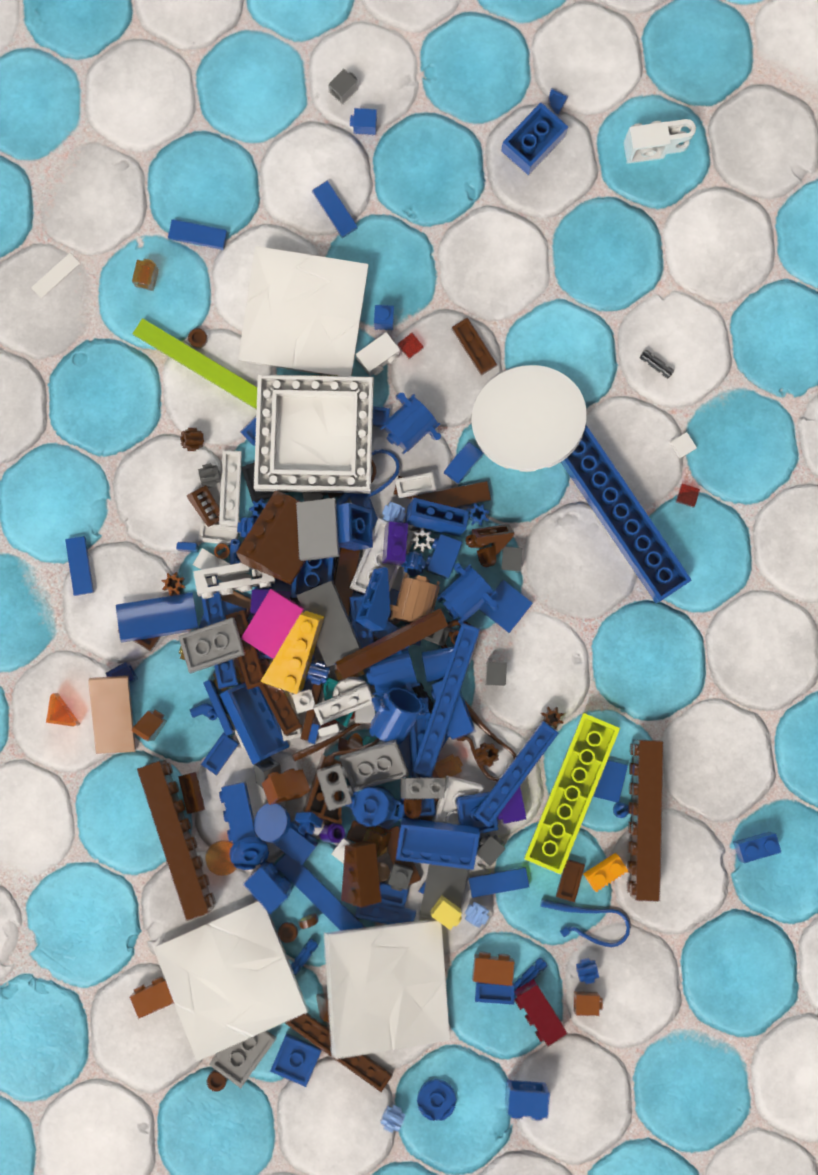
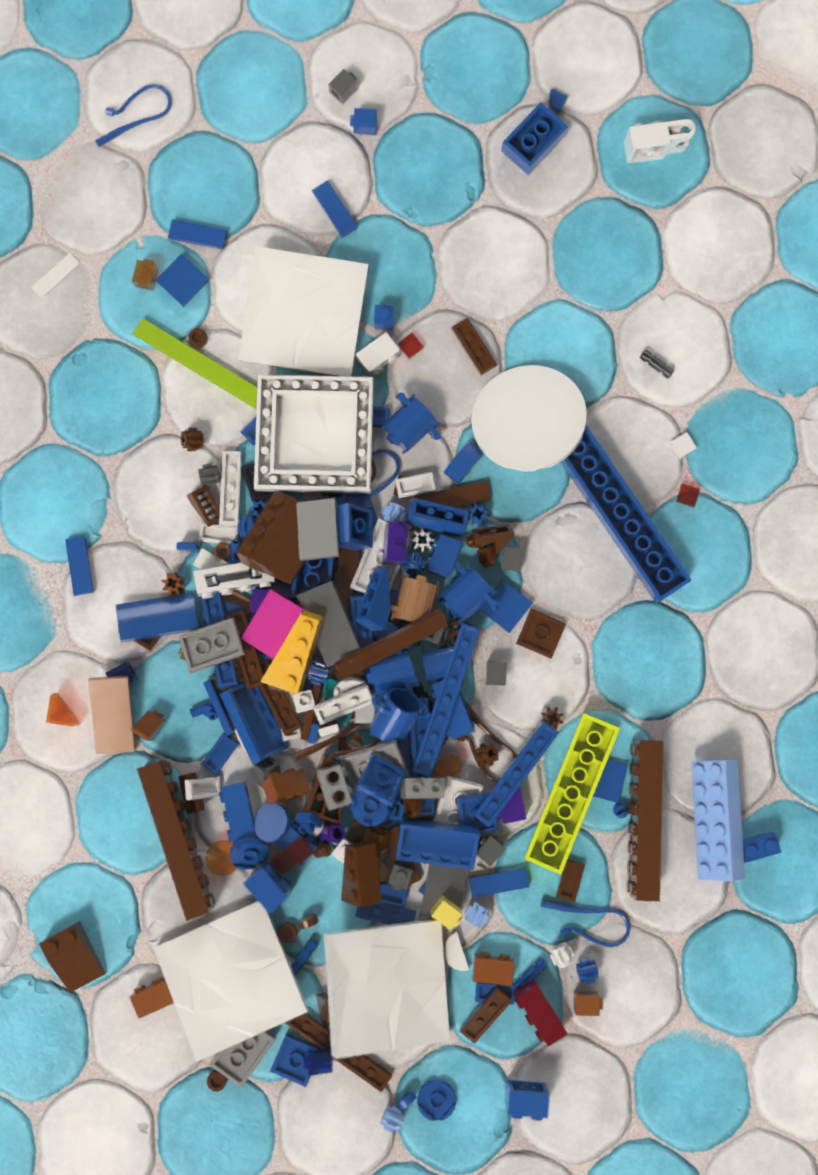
blue tile [275,854,366,931] -> none
light orange brick [583,853,628,892] -> none
none -> reddish brown slope [39,921,106,993]
none -> blue piece [95,84,172,147]
none -> blue tile [155,254,209,307]
none -> white tile [185,776,221,800]
none -> clear red tile [270,837,314,875]
none -> clear blue brick [303,1047,334,1076]
none -> reddish brown arm [313,841,332,858]
none -> blue tile [356,753,406,807]
none -> blue tile [397,1090,417,1110]
none -> white tile [443,931,469,971]
none -> reddish brown tile [459,986,513,1044]
none -> reddish brown tile [516,608,566,659]
none -> white gear [550,942,575,969]
none -> light blue brick [691,760,745,882]

